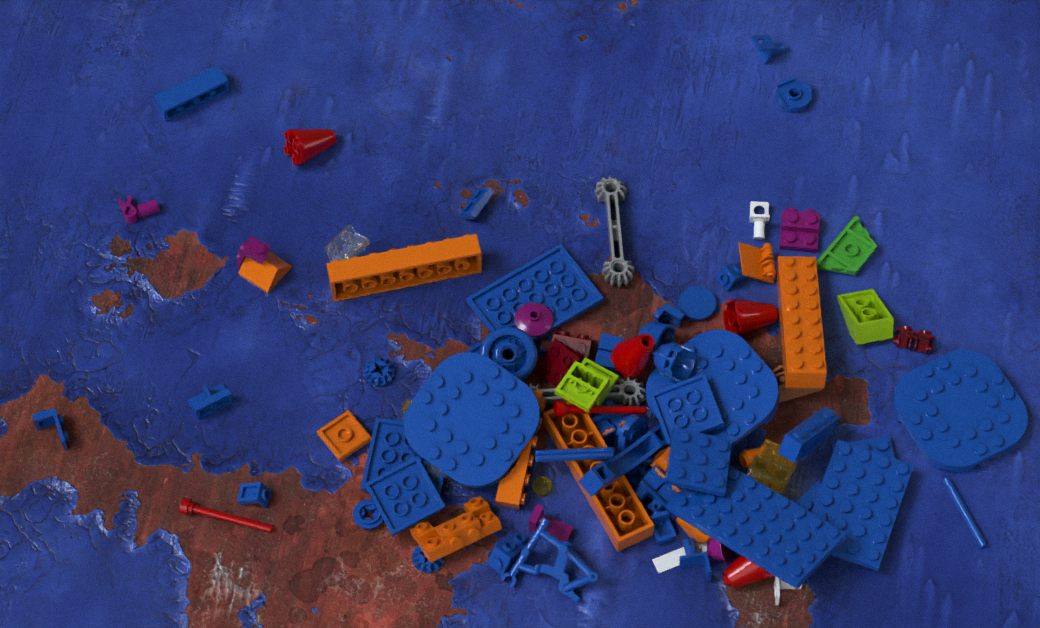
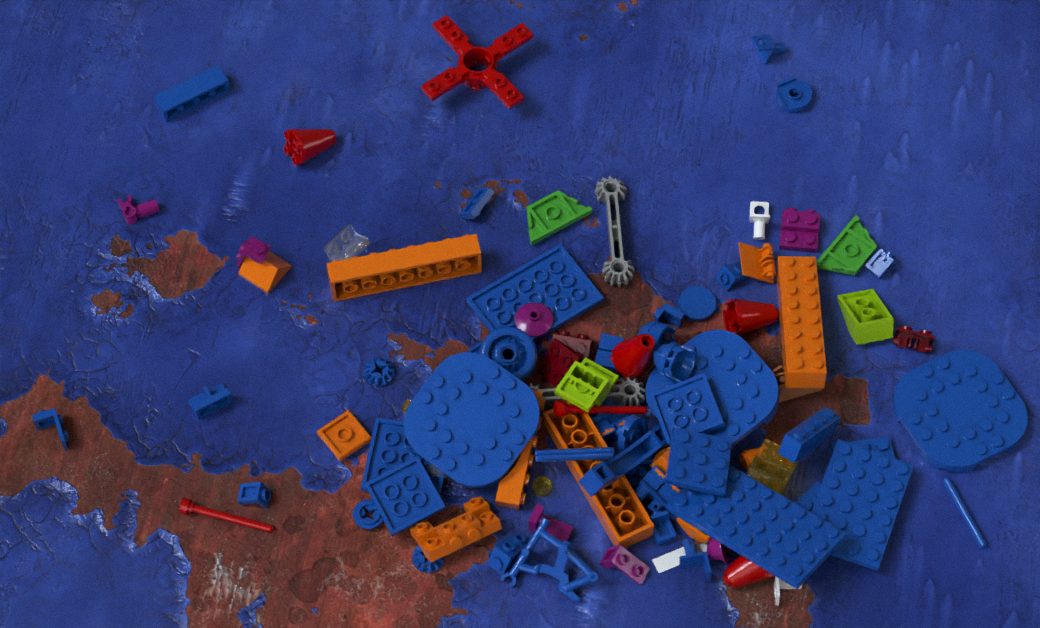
none -> red piece [421,15,533,110]
none -> bright green wing [526,190,593,245]
none -> magenta bracket [599,545,650,585]
none -> bracket [865,249,897,279]

